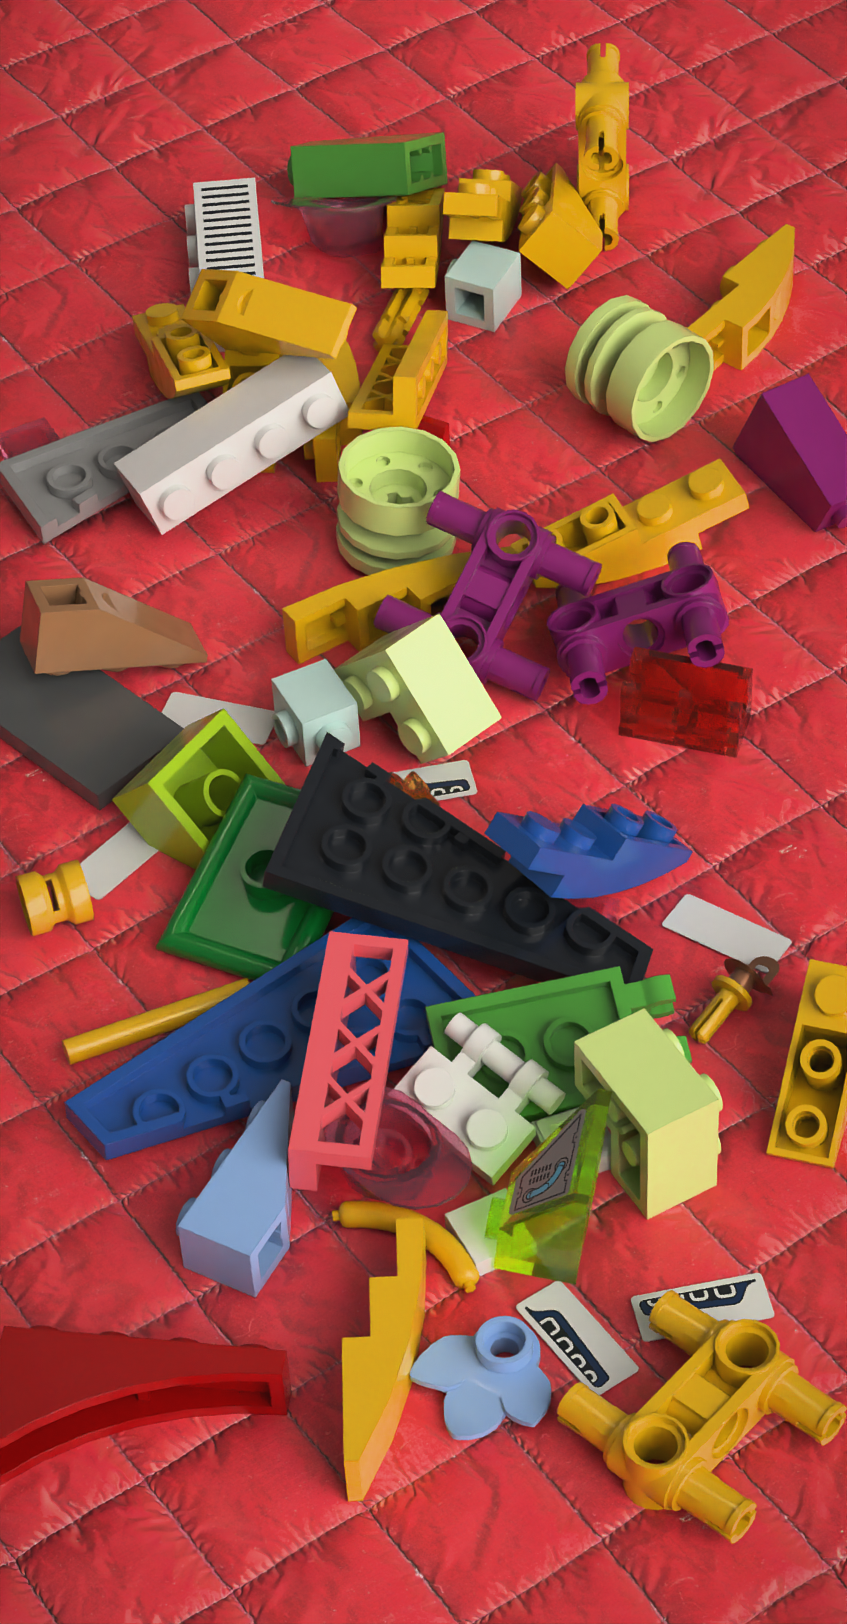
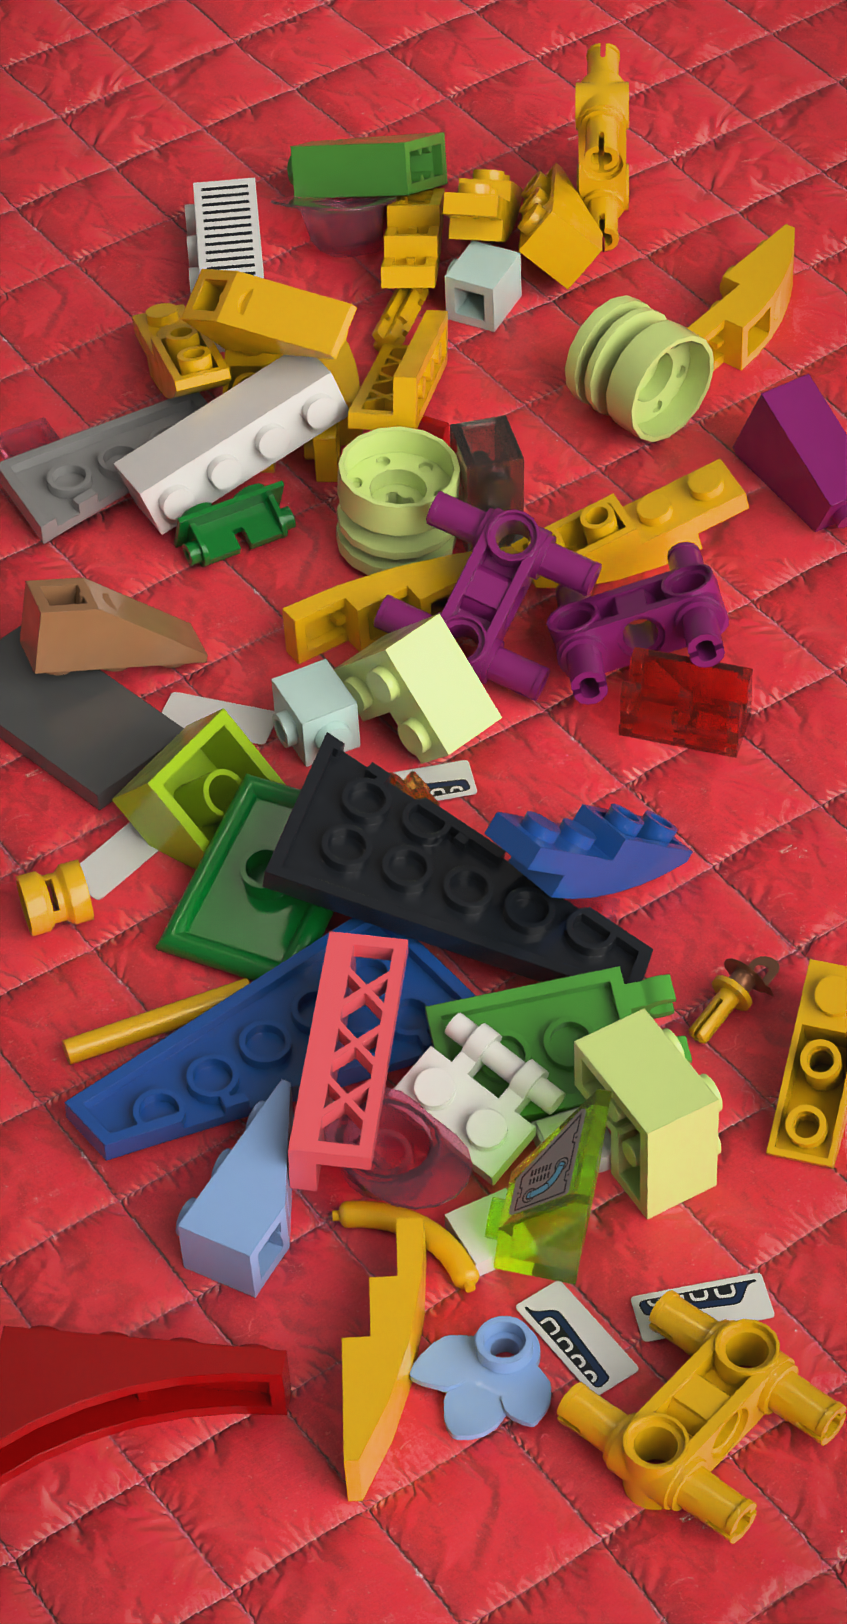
white sticker [662,894,792,973] -> none
none -> green hinge [174,480,296,567]
none -> clear smoke brick [450,415,524,552]

